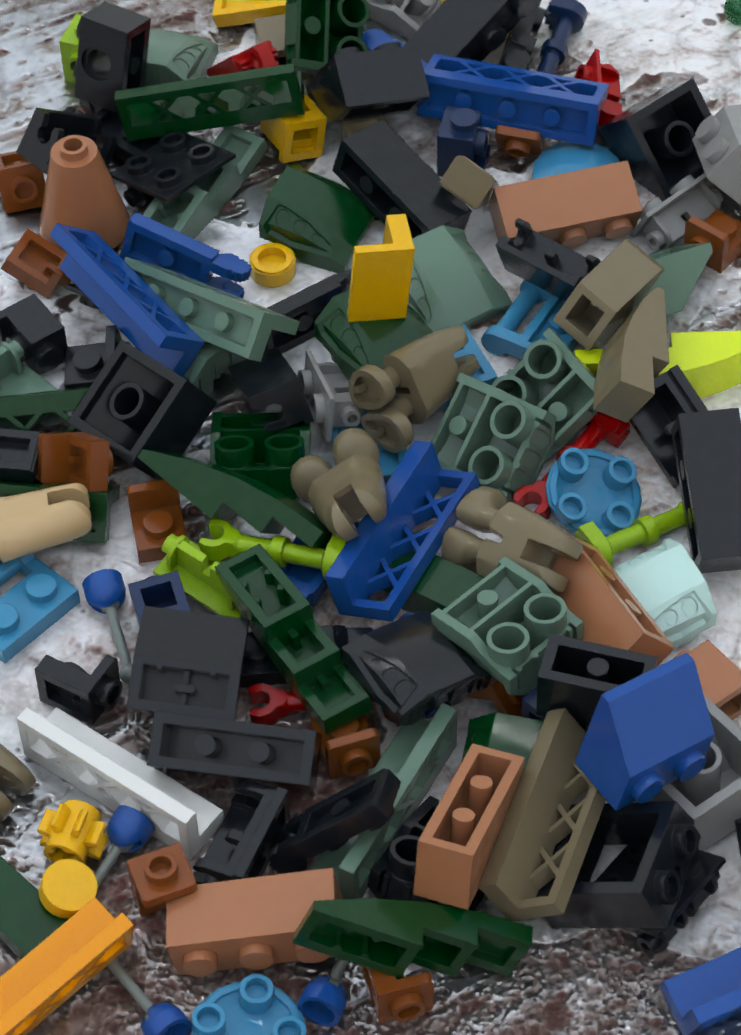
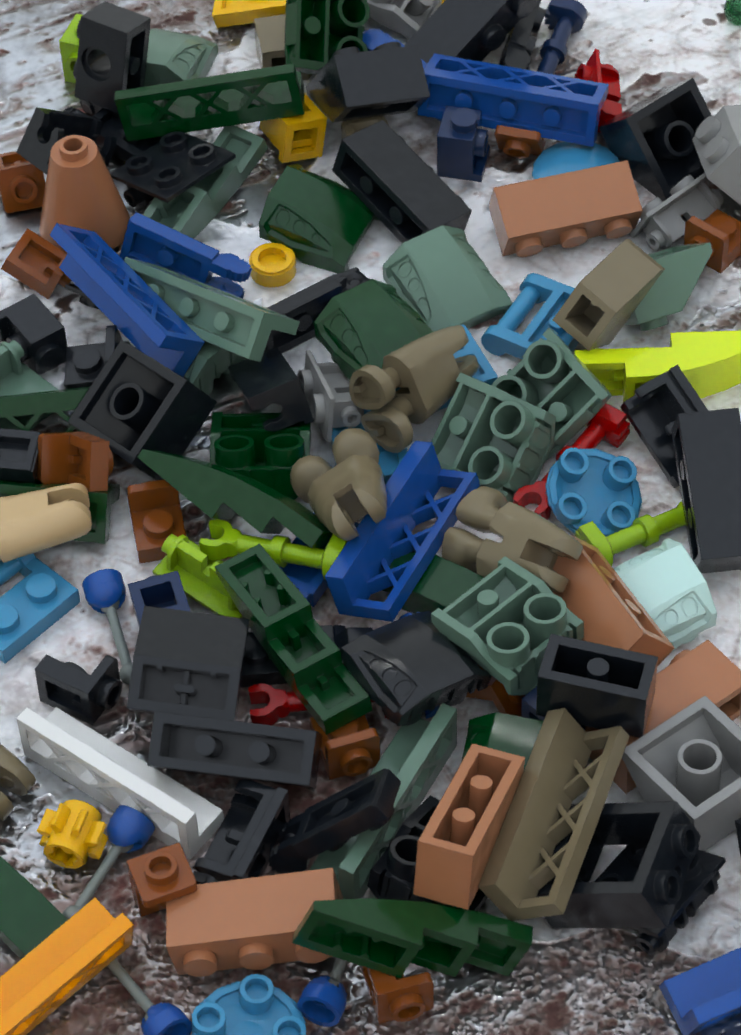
yellow tile [38,859,98,919] -> none
red hinge [206,40,279,77] -> none
yellow panel [347,214,415,322] -> none
dark tan slope [439,155,499,209] -> none
black hinge [495,218,601,301] -> none
blue slope [575,653,715,811] -> none
dark tan slope [593,287,669,423] -> none

